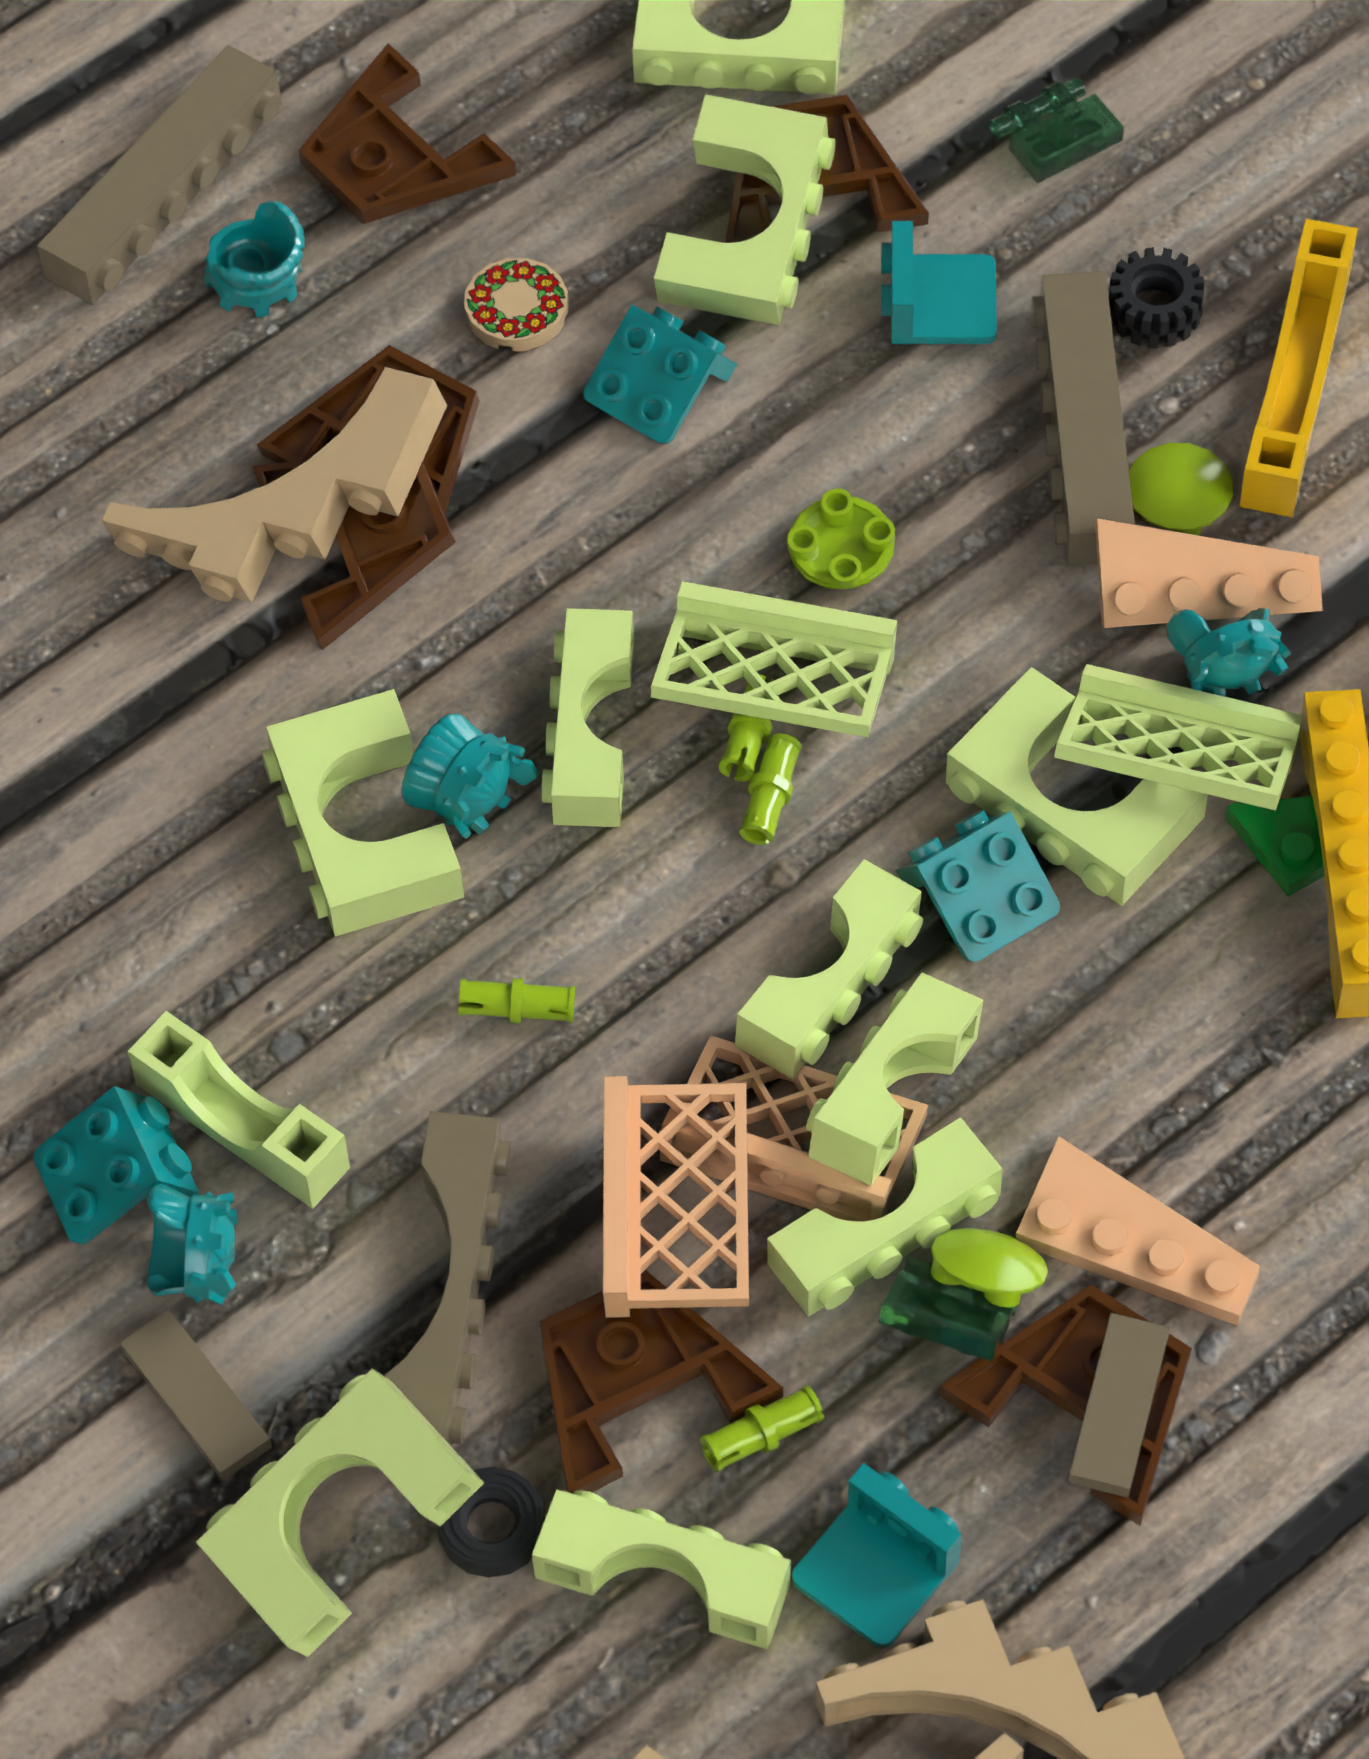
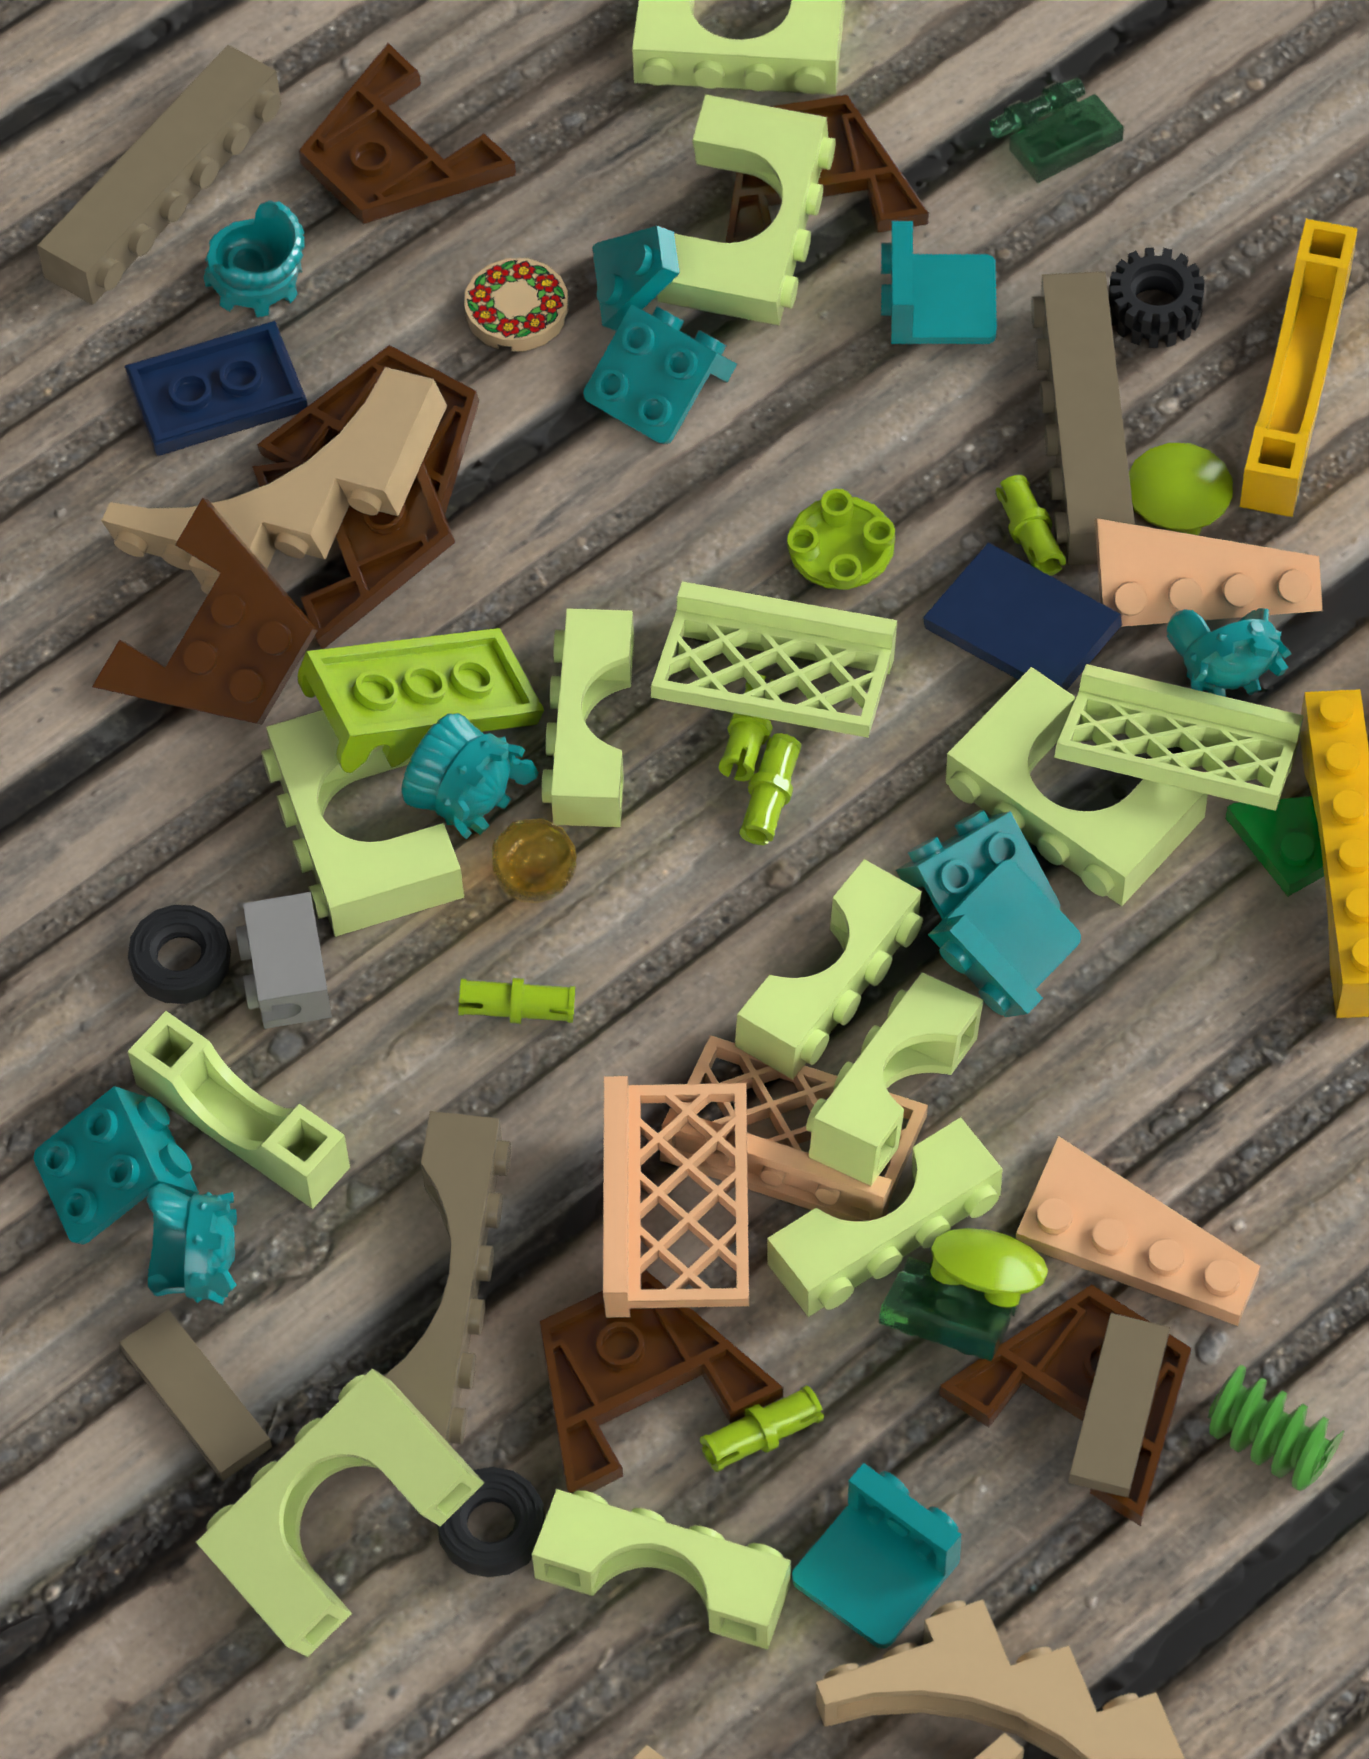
none -> reddish brown wing [92,498,318,725]
none -> dark blue tile [124,321,308,456]
none -> black tyre [128,904,231,1004]
none -> light grey brick [235,892,332,1029]
none -> lime hinge [297,628,544,773]
none -> clear yellow hair [491,818,577,904]
none -> teal wing [592,226,680,331]
none -> dark blue tile [923,543,1122,691]
none -> teal bracket [928,860,1081,1018]
none -> lime pin [995,475,1066,576]
none -> bright green piece [1208,1364,1344,1492]

